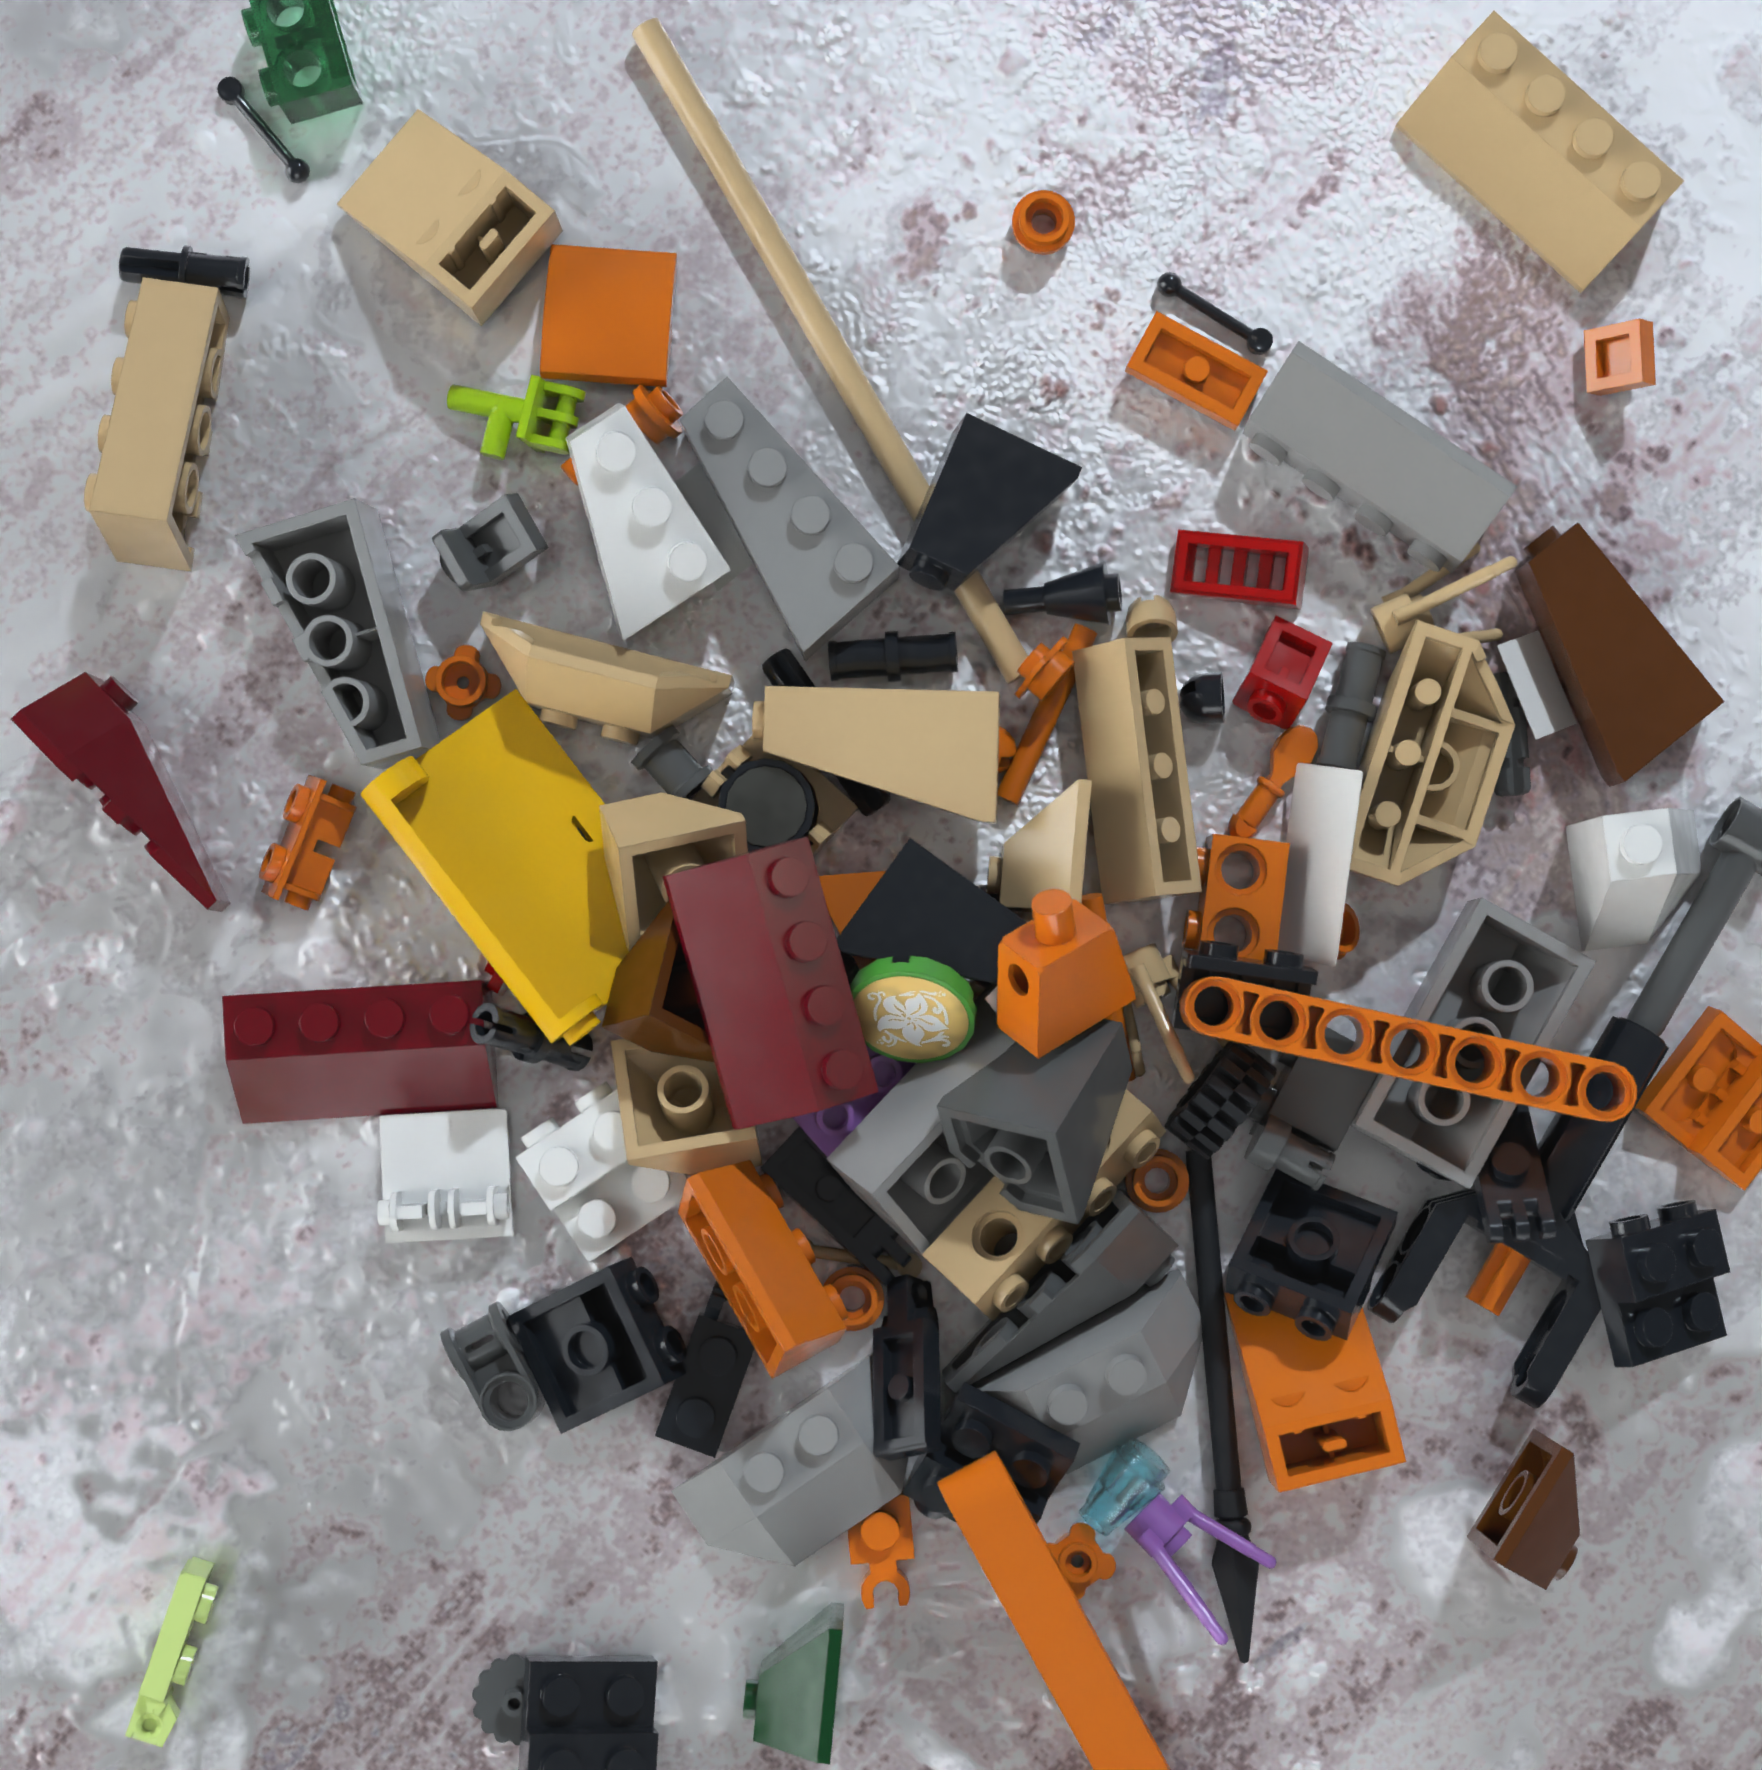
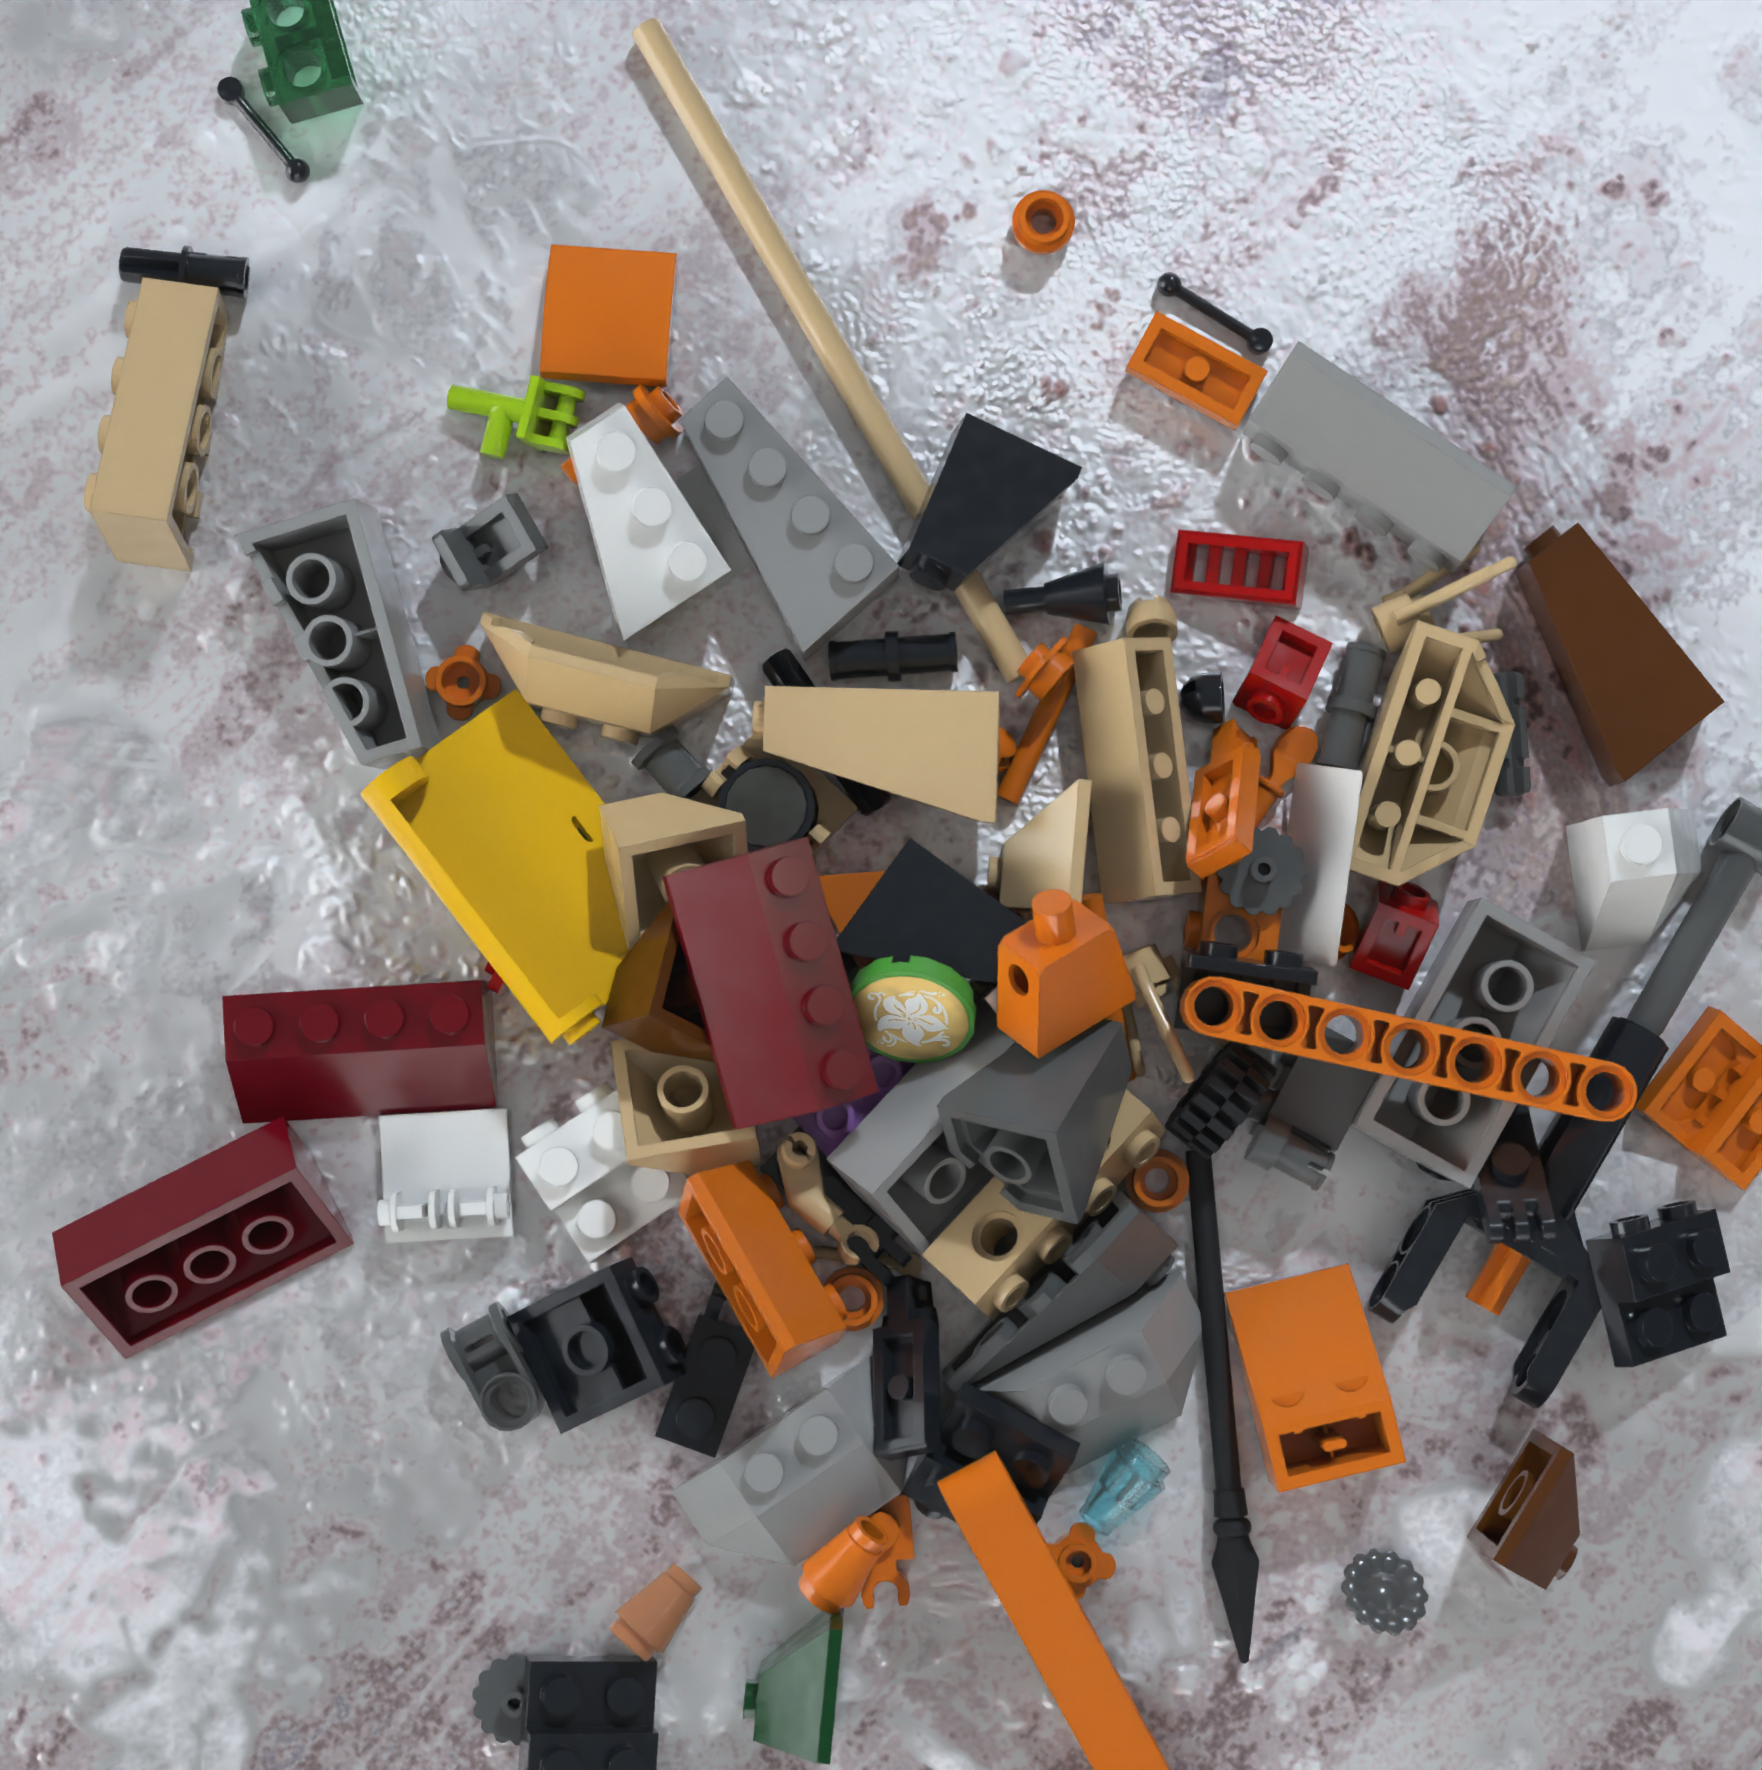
dark red wedge [11,672,231,912] -> none
yellowish green hinge [125,1556,219,1747] -> none
orange hinge [259,774,357,911] -> none
tan slope [337,109,563,326] -> none
black pin [470,1003,593,1071] -> none
medium lavender plant [1124,1493,1276,1645] -> none
black plate [1225,1169,1398,1341] -> none
tan slope [1395,11,1684,293] -> none
white sticker [1496,631,1577,740] -> none
orange plate [1584,318,1656,396] -> none
none -> dark red slope [52,1116,354,1359]
none -> nougat cone [609,1563,702,1663]
none -> tan arm [777,1132,879,1265]
none -> orange cone [798,1516,888,1614]
none -> orange hinge [1185,719,1261,879]
none -> dark grey piece [1216,827,1307,915]
none -> dark grey piece [1341,1548,1429,1636]
none -> red bracket [1349,881,1439,990]

